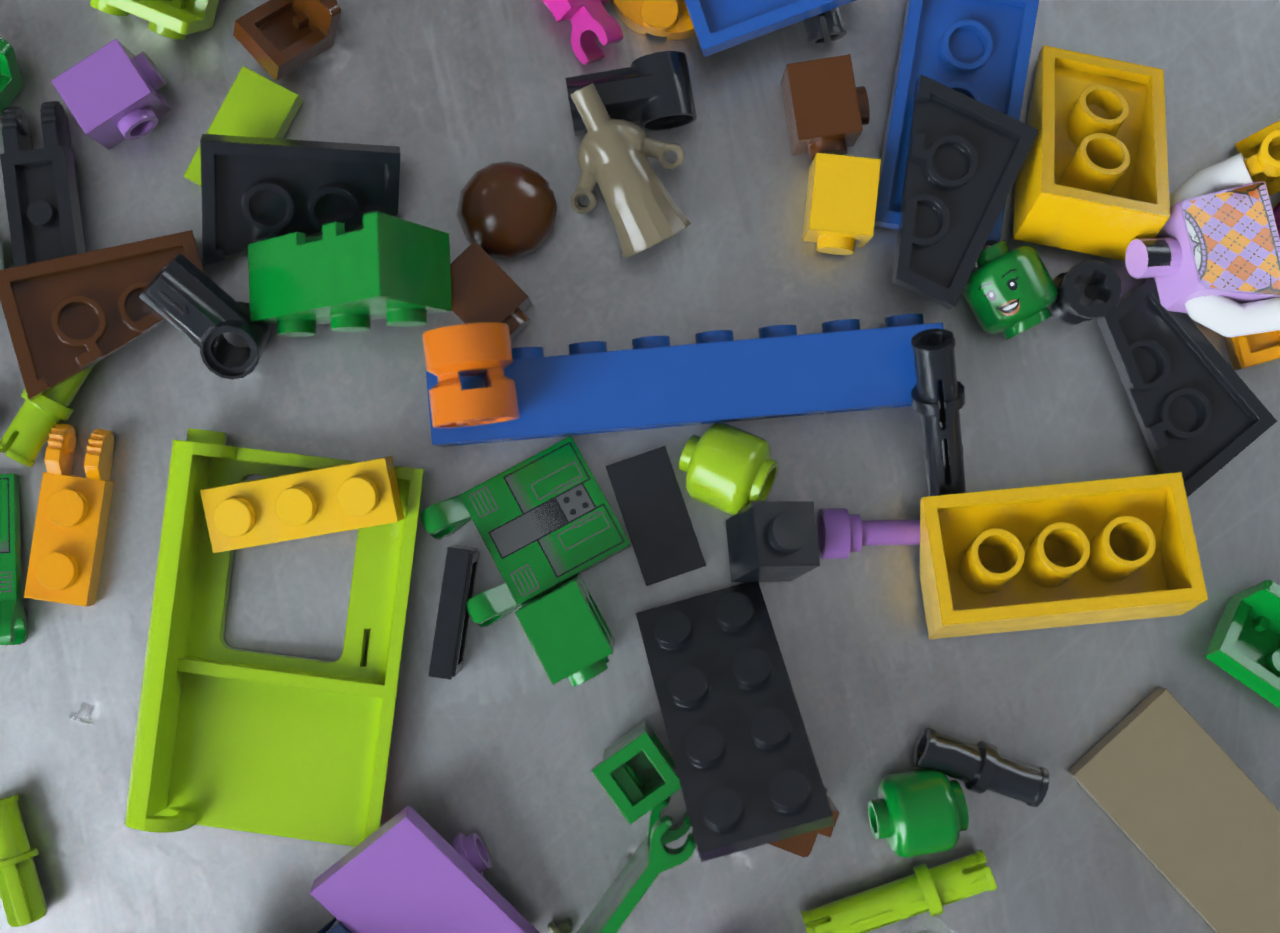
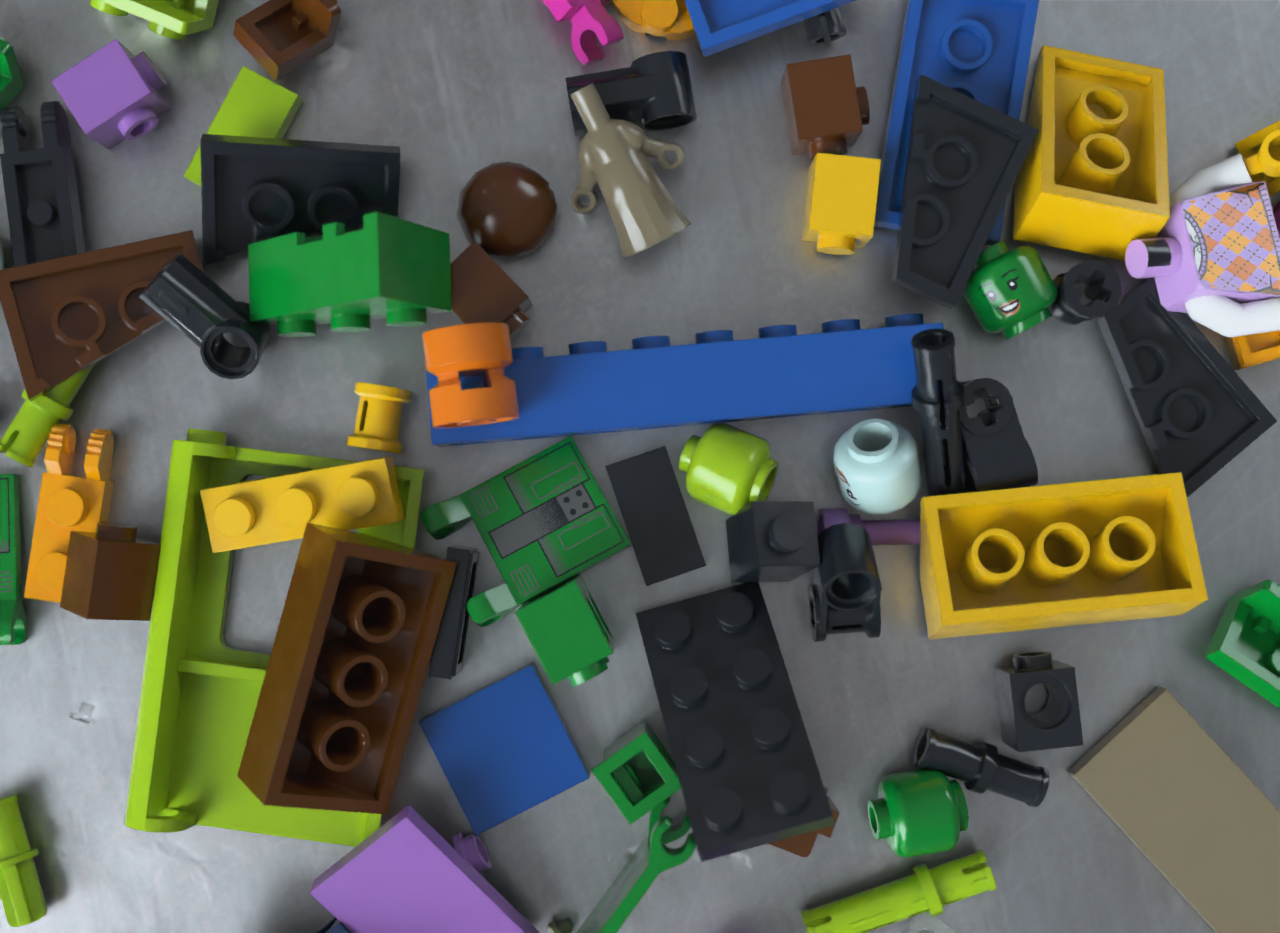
none -> reddish brown brick [60,522,161,621]
none -> reddish brown slope [237,523,457,815]
none -> yellow bush [346,382,412,454]
none -> blue tile [419,662,590,836]
none -> black piece [809,523,882,642]
none -> light aqua head [834,418,921,514]
none -> black piece [959,378,1038,493]
none -> black brick [994,651,1084,752]

